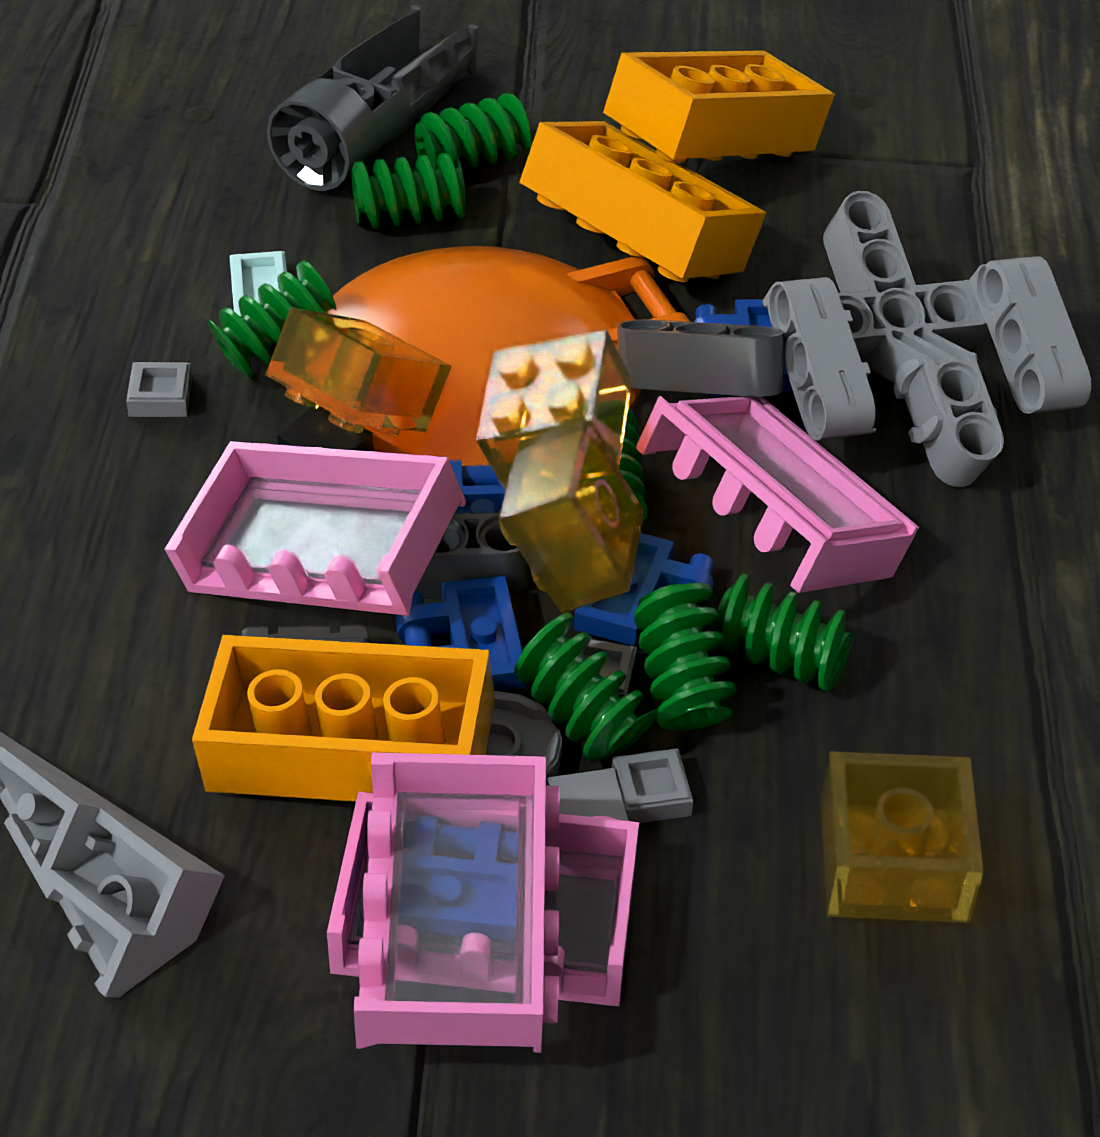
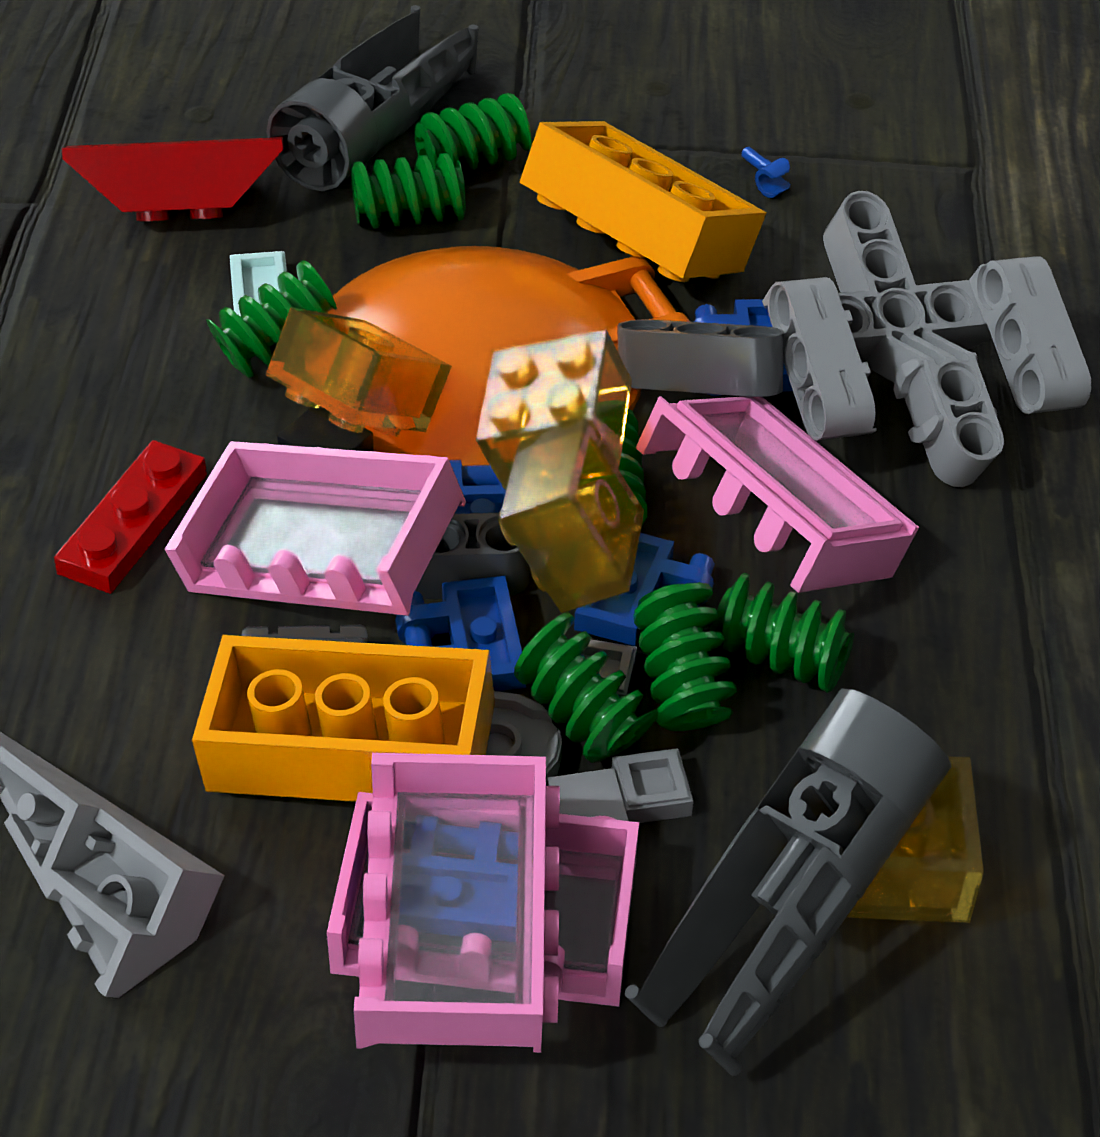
light grey tile [126,362,193,417] -> none
light orange brick [603,51,835,164] -> none
none -> red plate [54,440,207,594]
none -> red wedge [62,137,284,221]
none -> dark grey piece [625,688,952,1076]
none -> blue hand [741,147,790,198]

